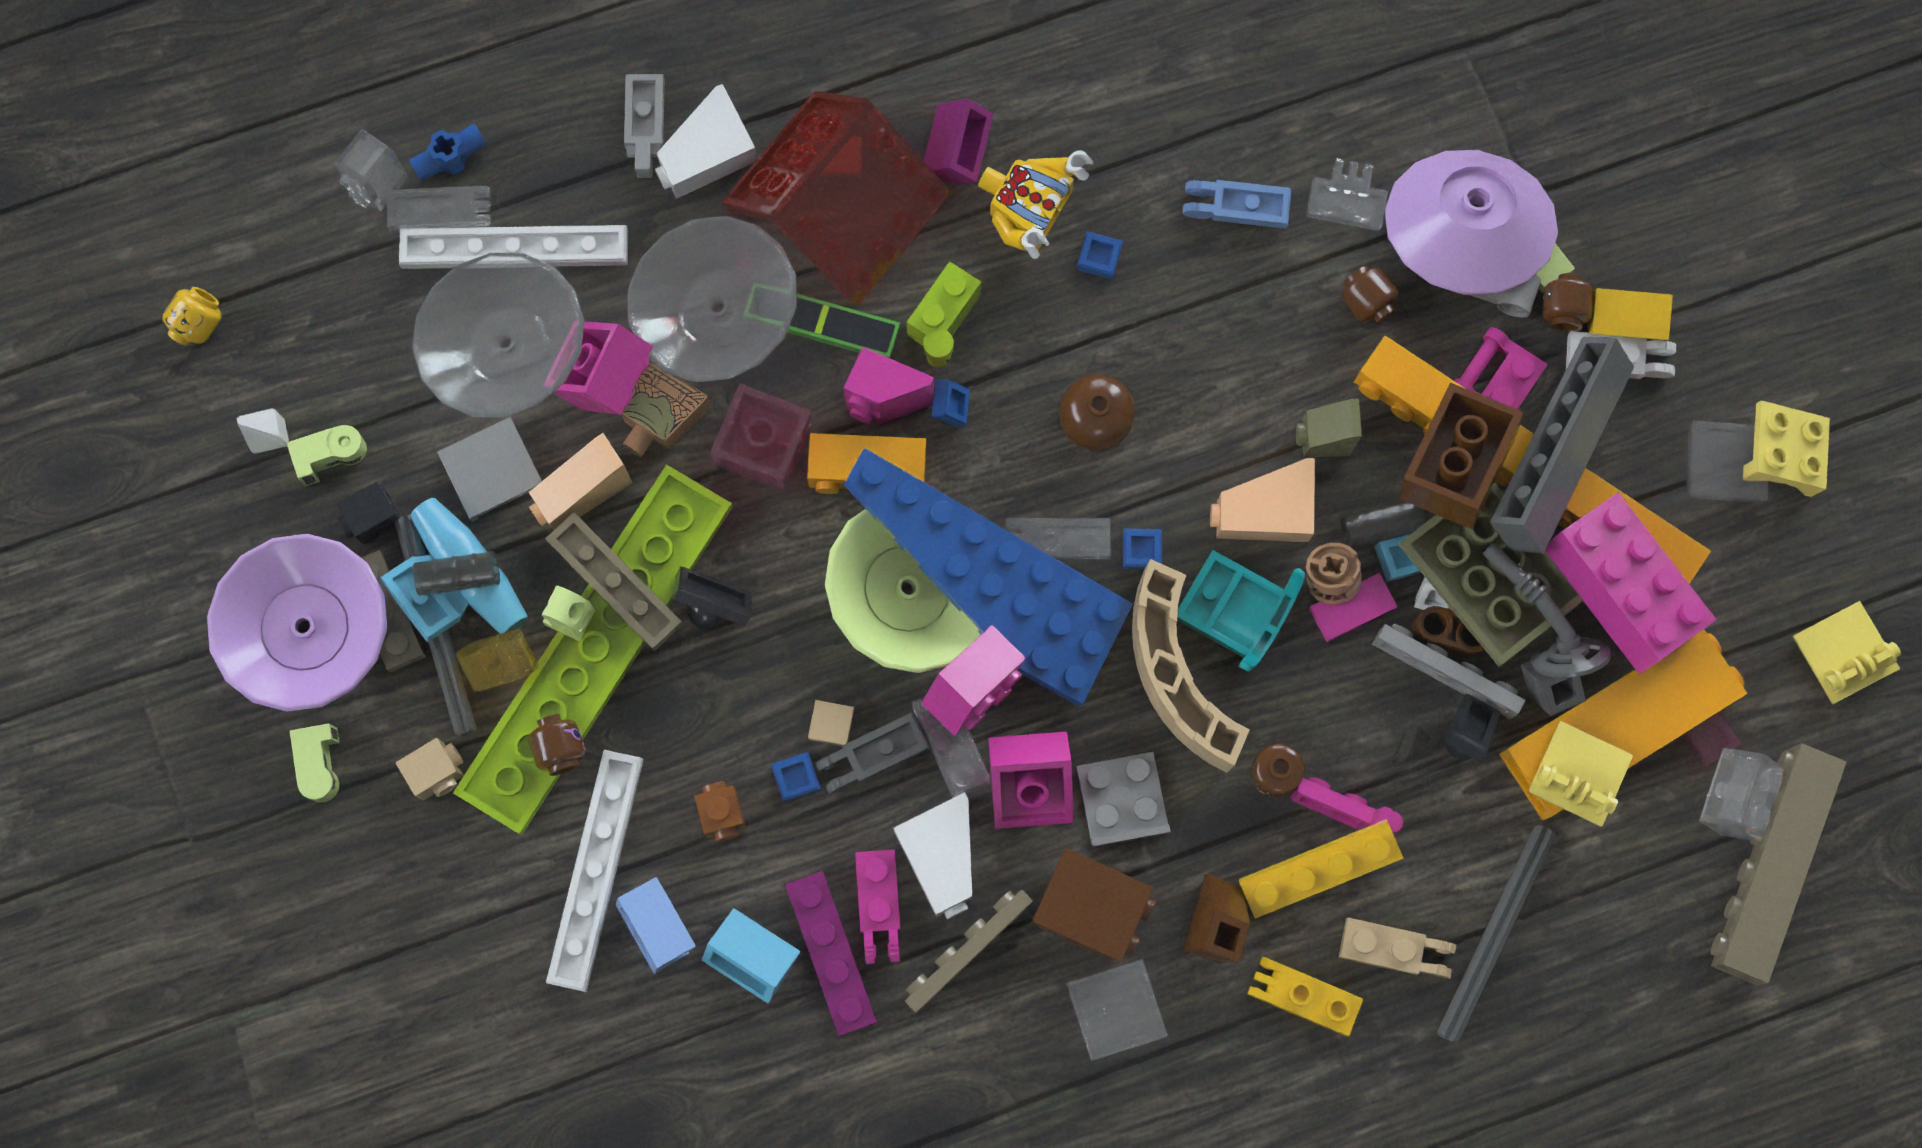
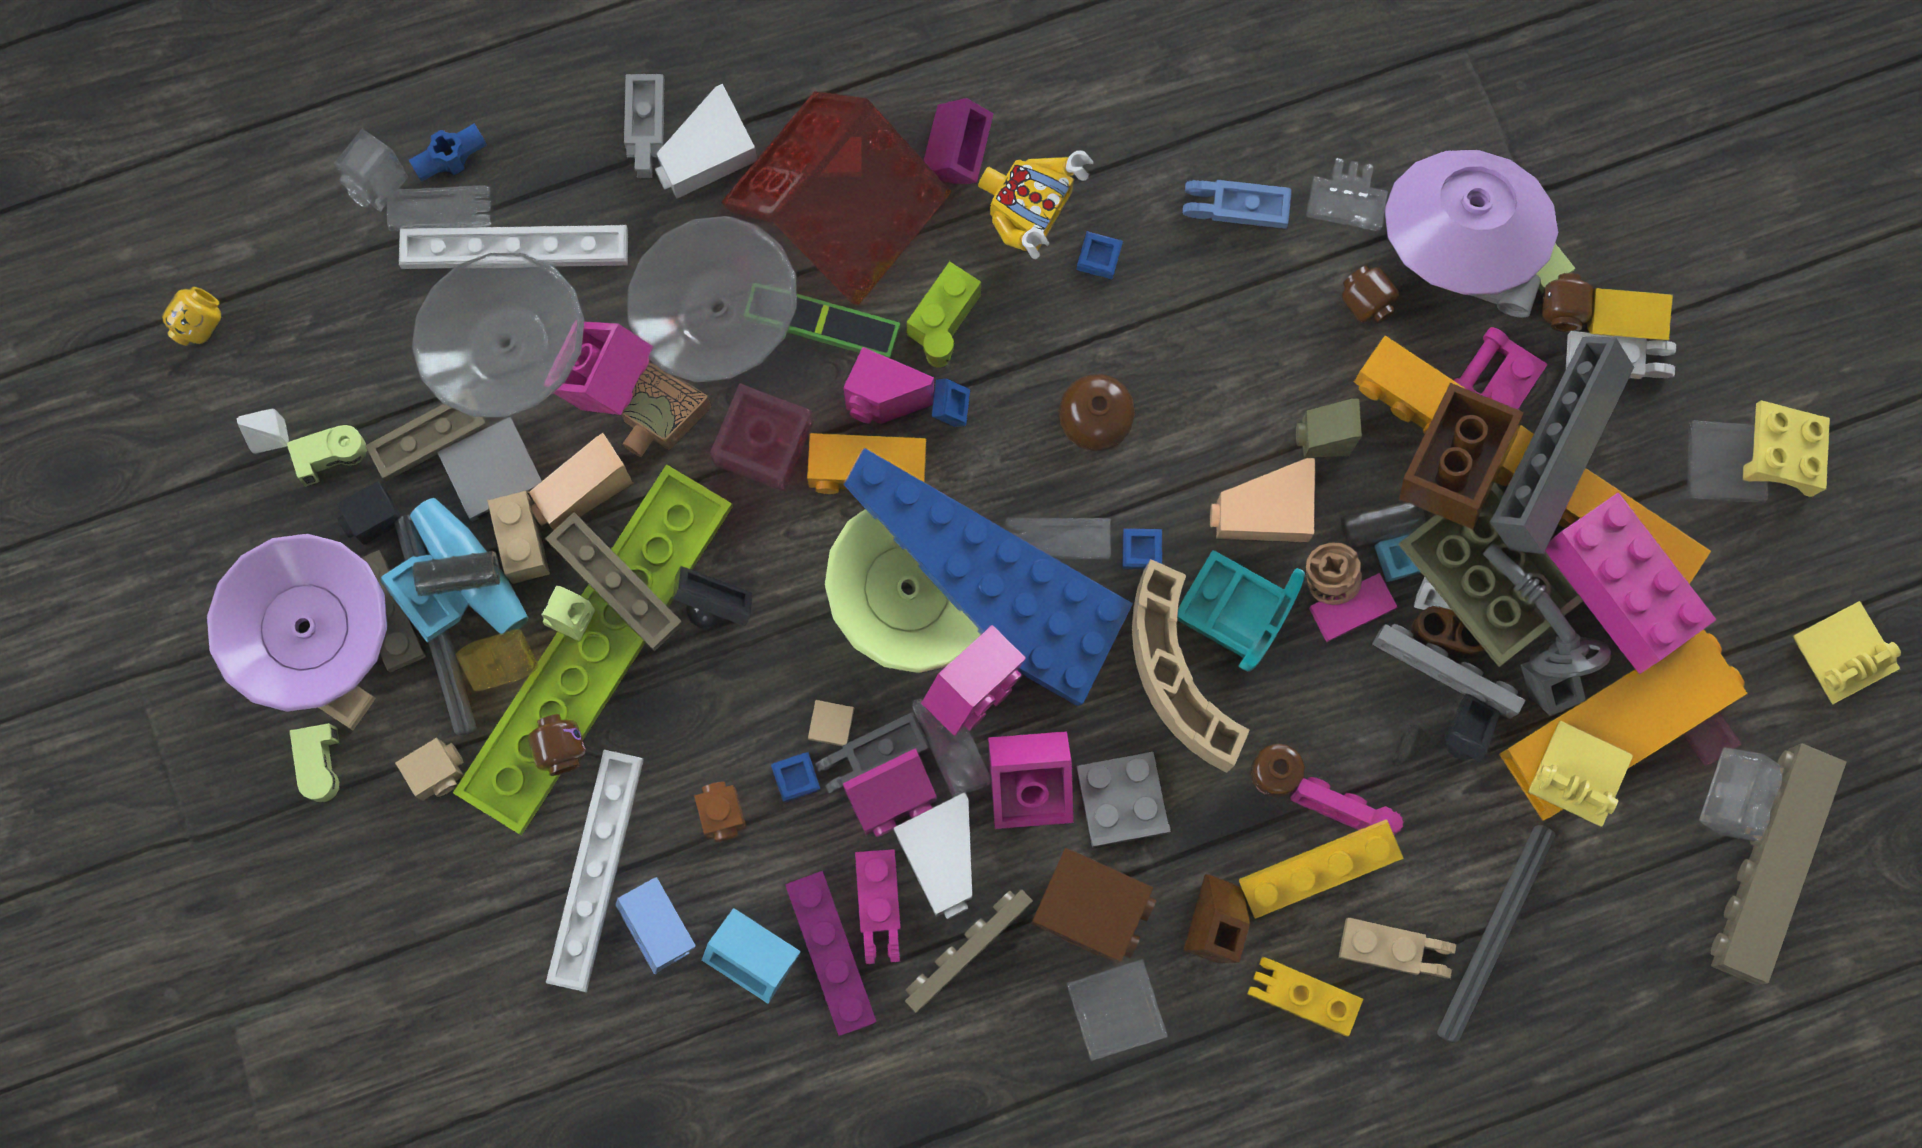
none -> tan tile [318,686,376,730]
none -> dark tan plate [365,391,488,482]
none -> tan brick [487,491,550,584]
none -> dark pink slope [843,748,937,837]

